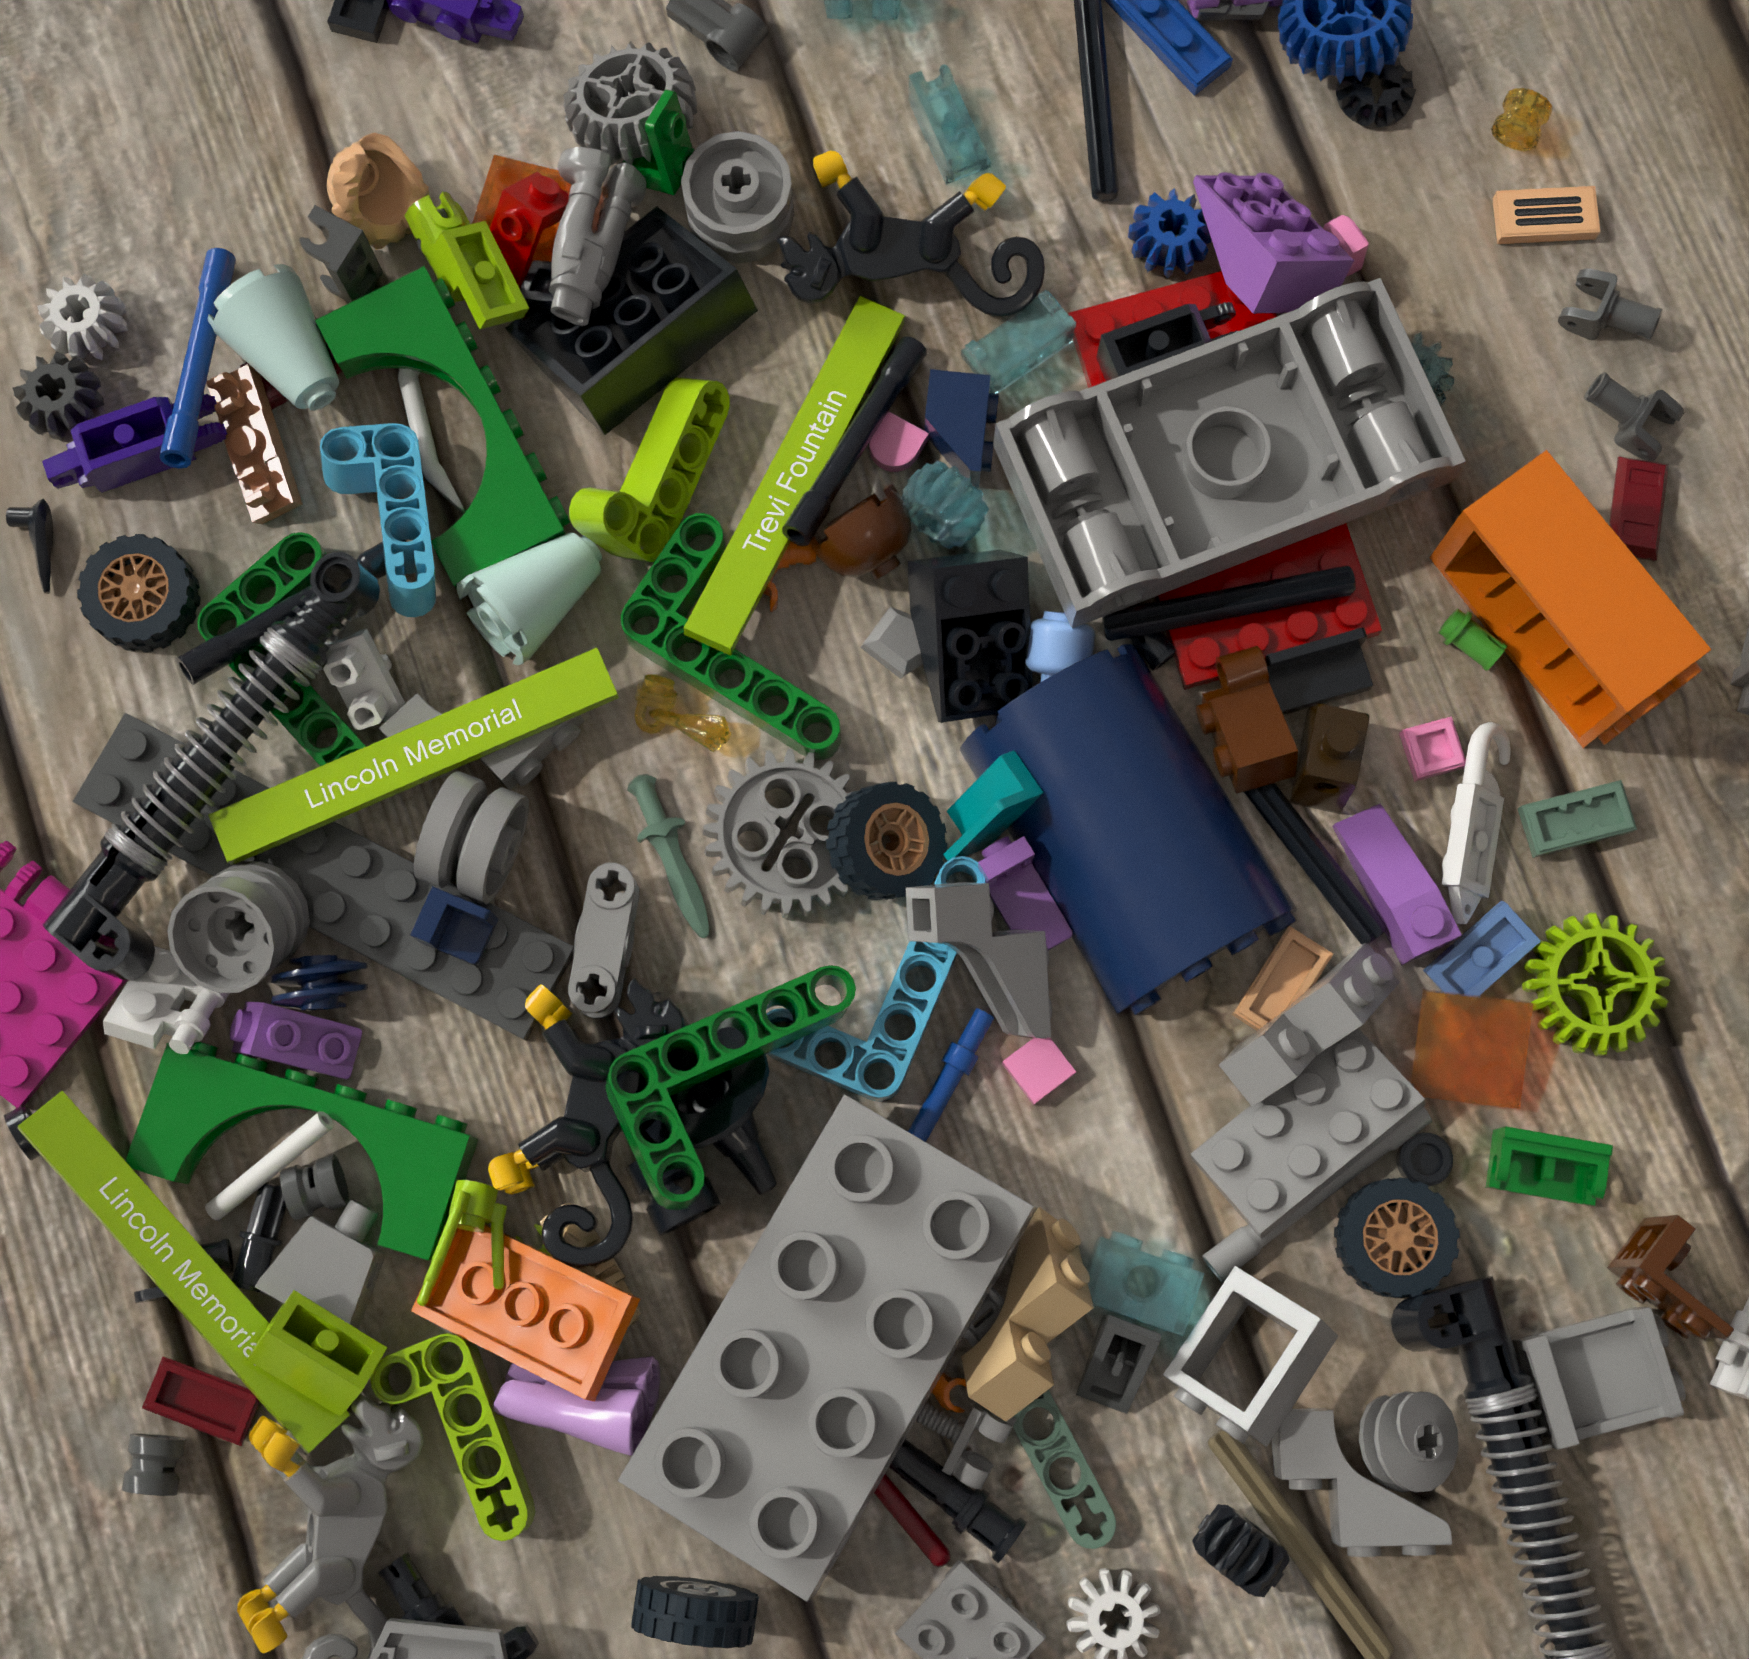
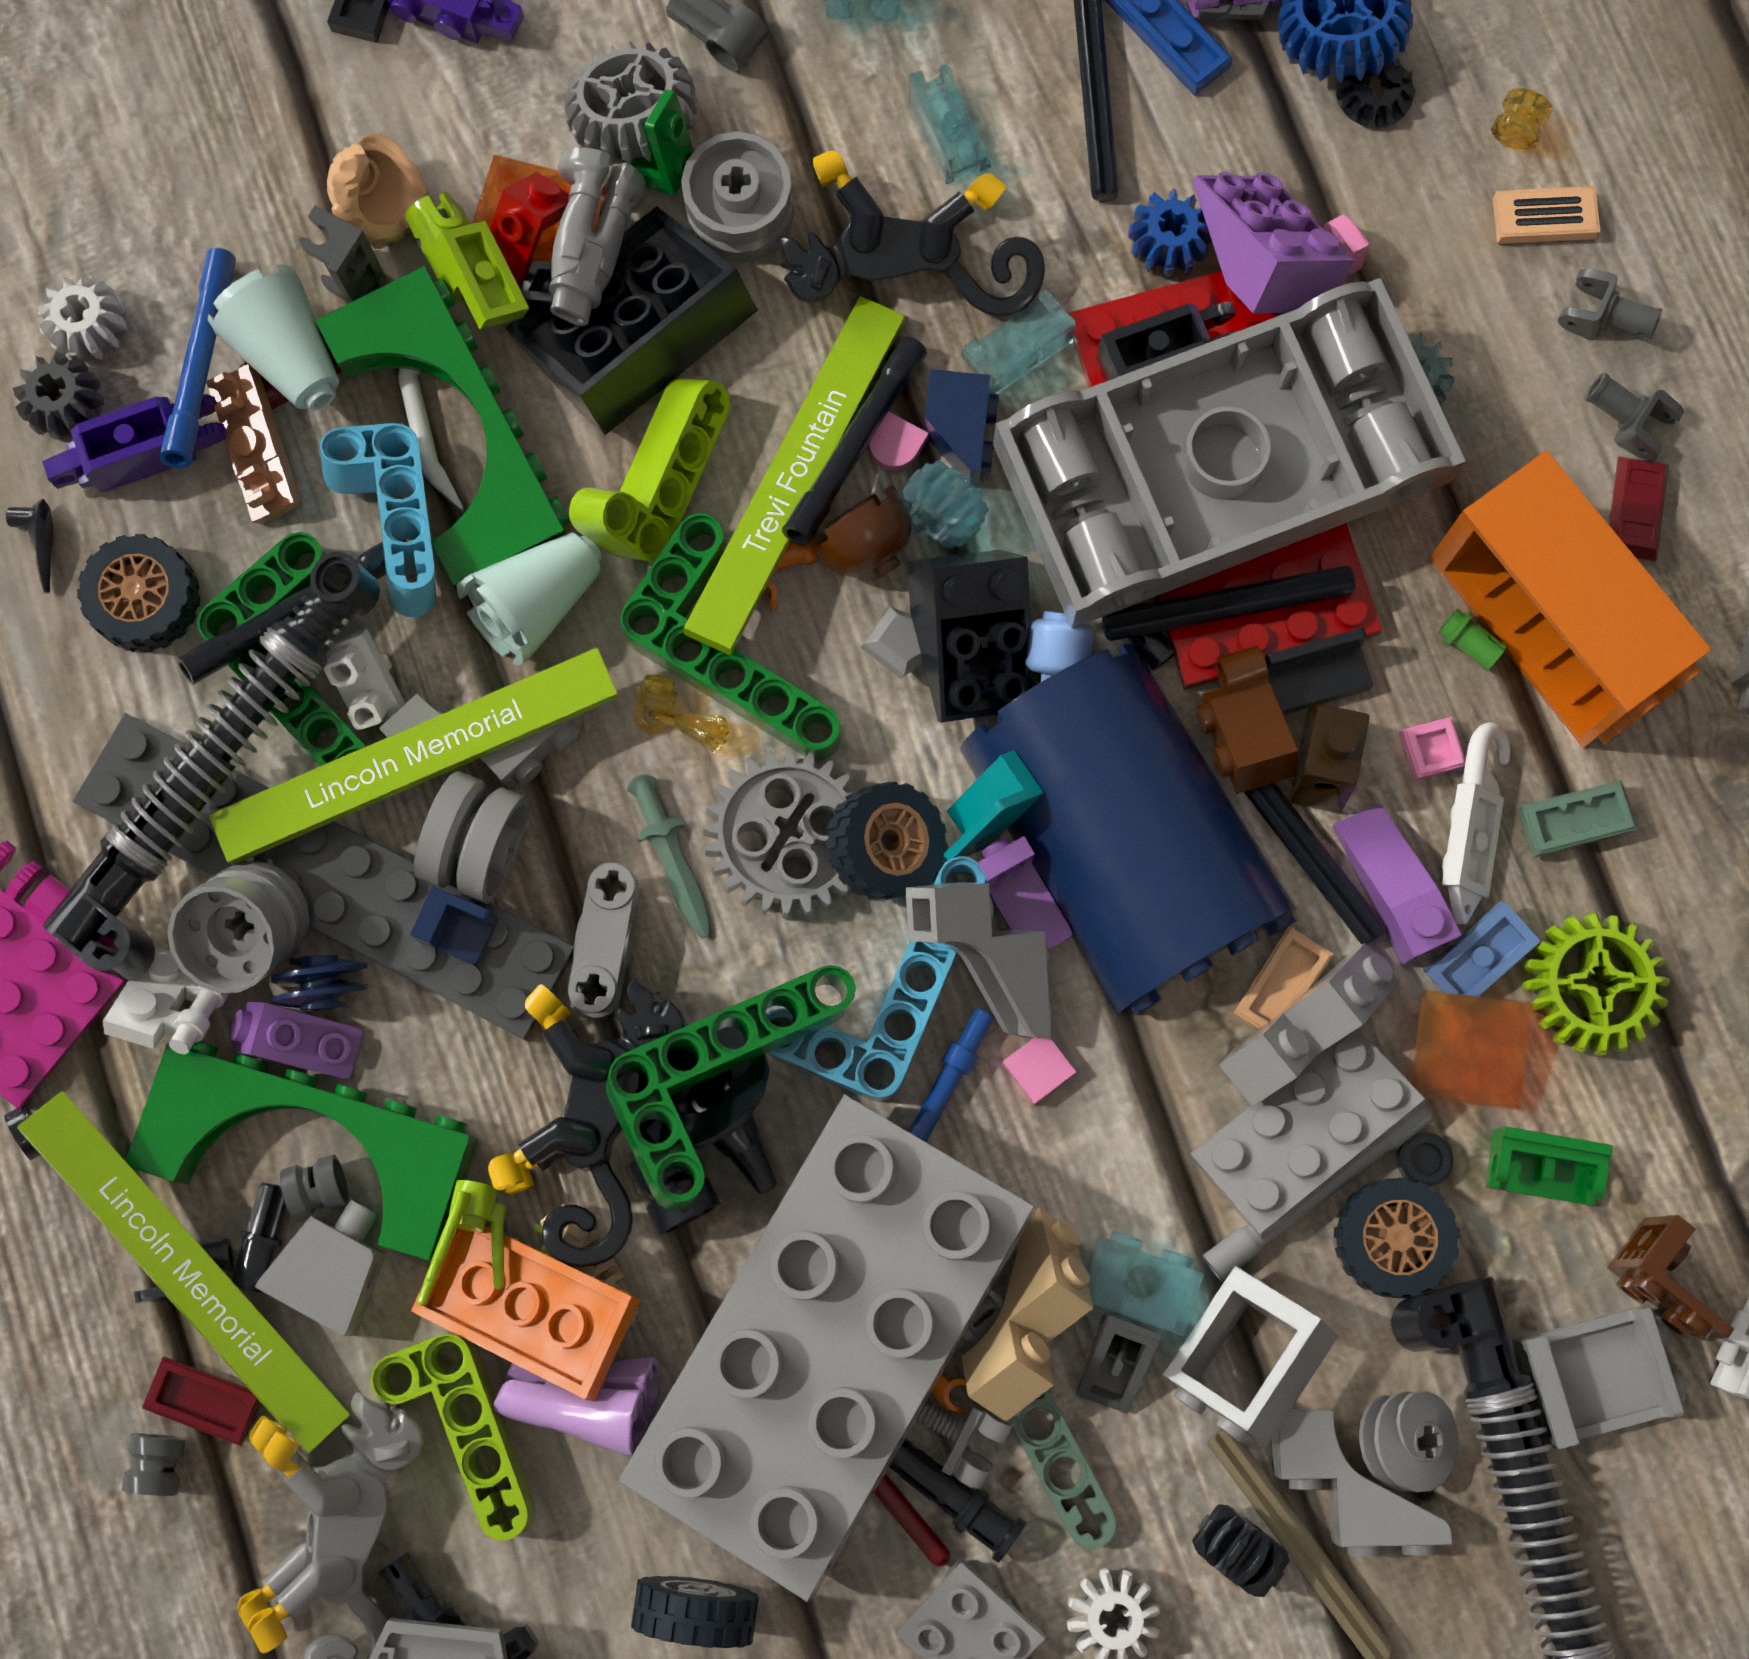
white piece [205,1111,334,1221] -> none
lime brick [247,1290,387,1417] -> none

